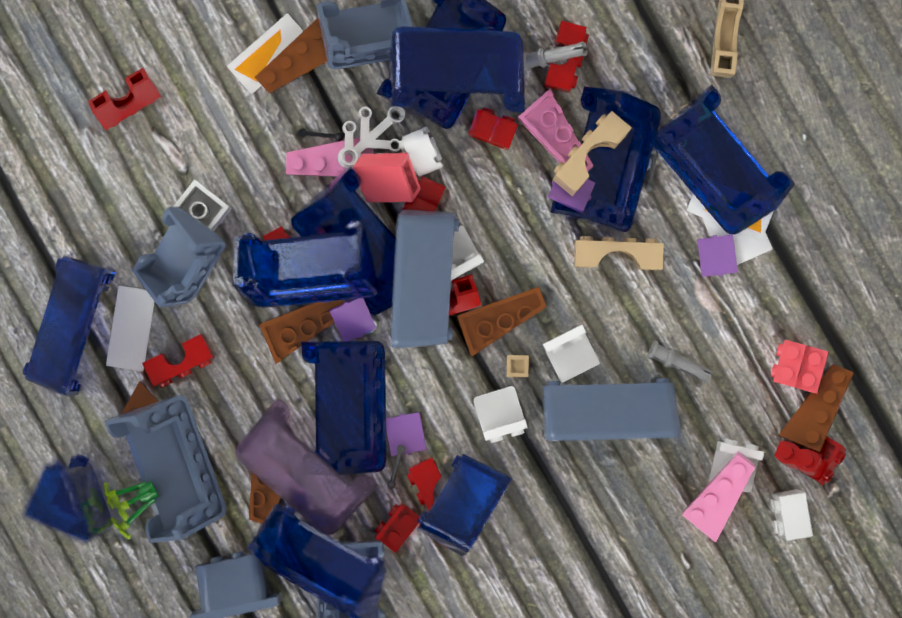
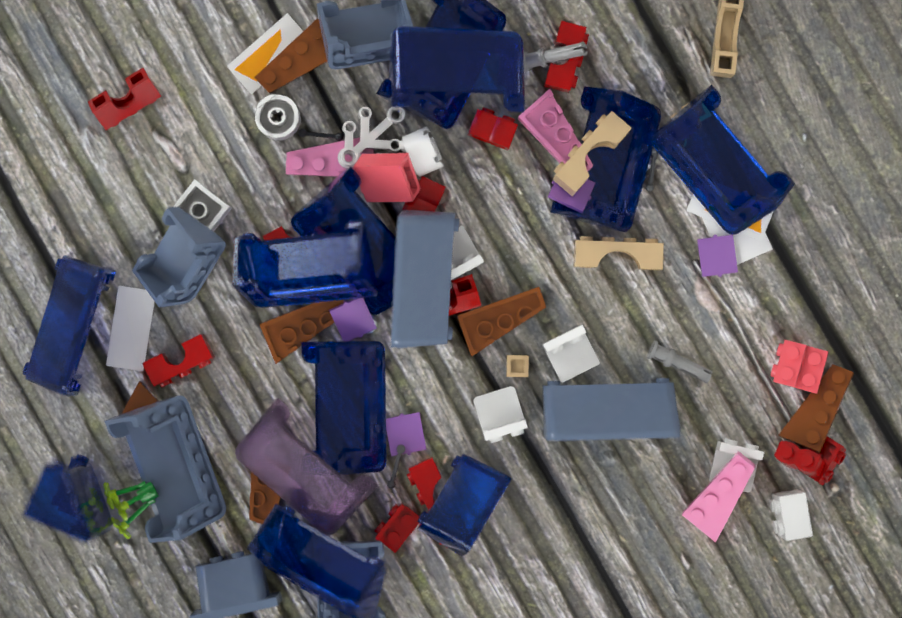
none -> white brick [255,94,301,141]

